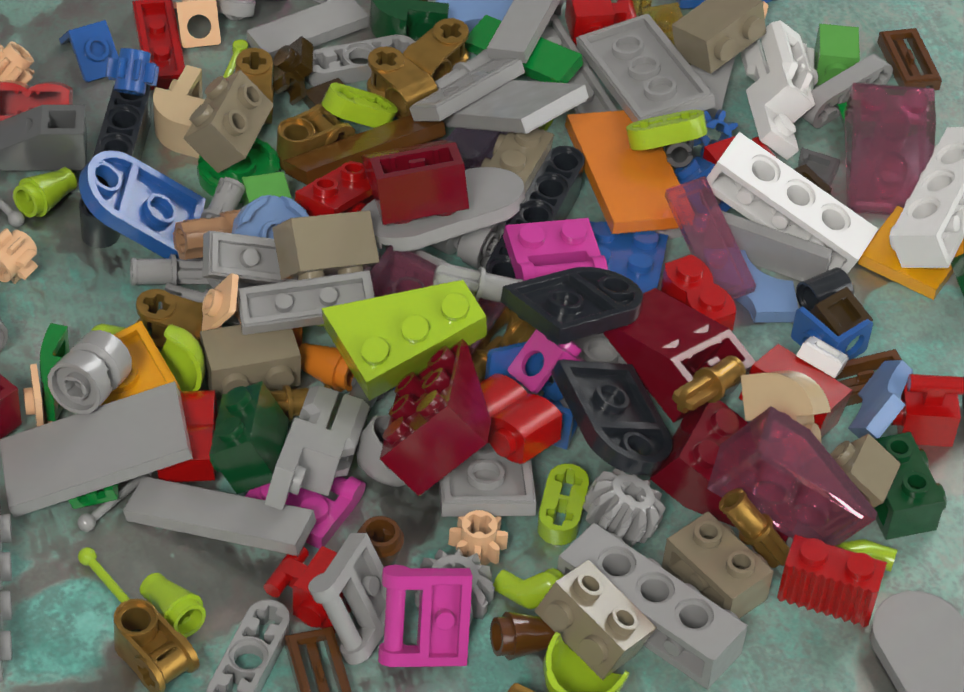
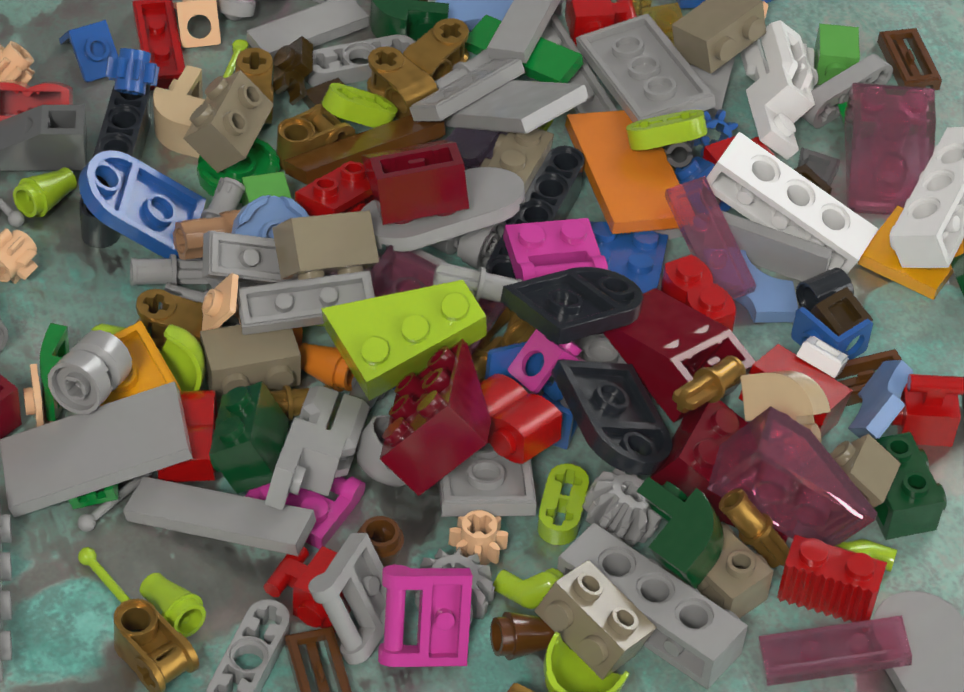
none -> dark green brick [636,477,724,589]
none -> clear pink tile [758,615,912,686]

